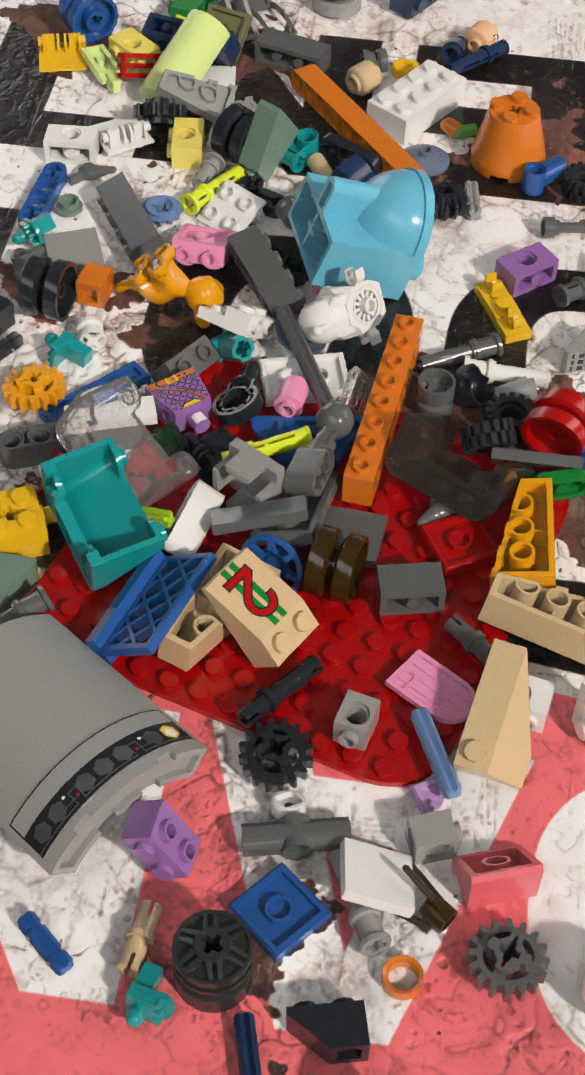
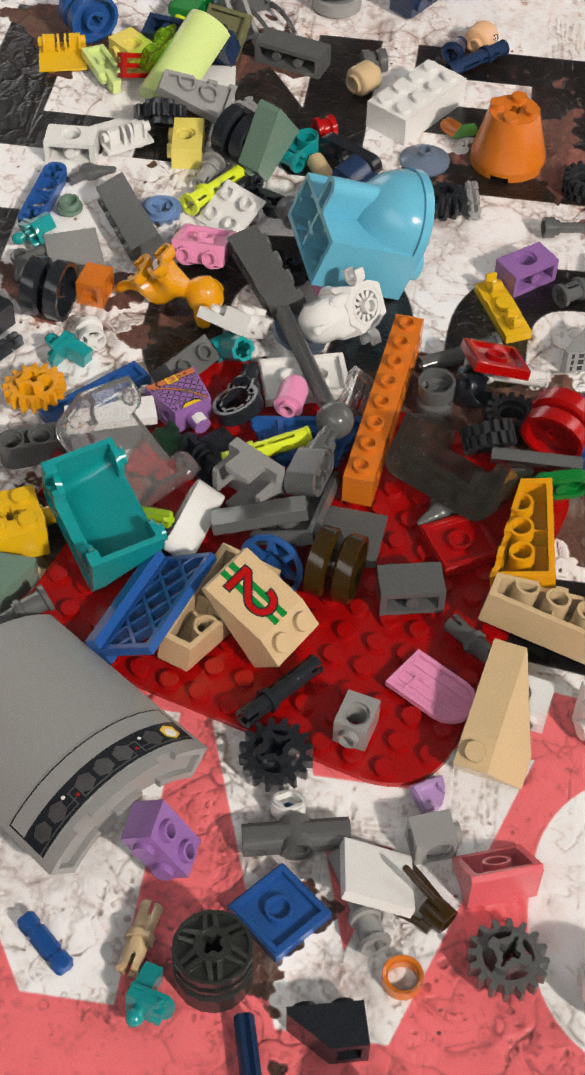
orange beam [289,63,427,174] -> none
yellow tile [391,59,419,79] -> none
medium blue axle [410,707,462,800] -> none
light grey cone [494,376,537,400] -> none
blue piece [520,155,567,196] -> none
none -> clear neon green slope [139,23,177,71]
none -> red wheel [310,114,338,139]
none -> red tile [460,338,531,381]

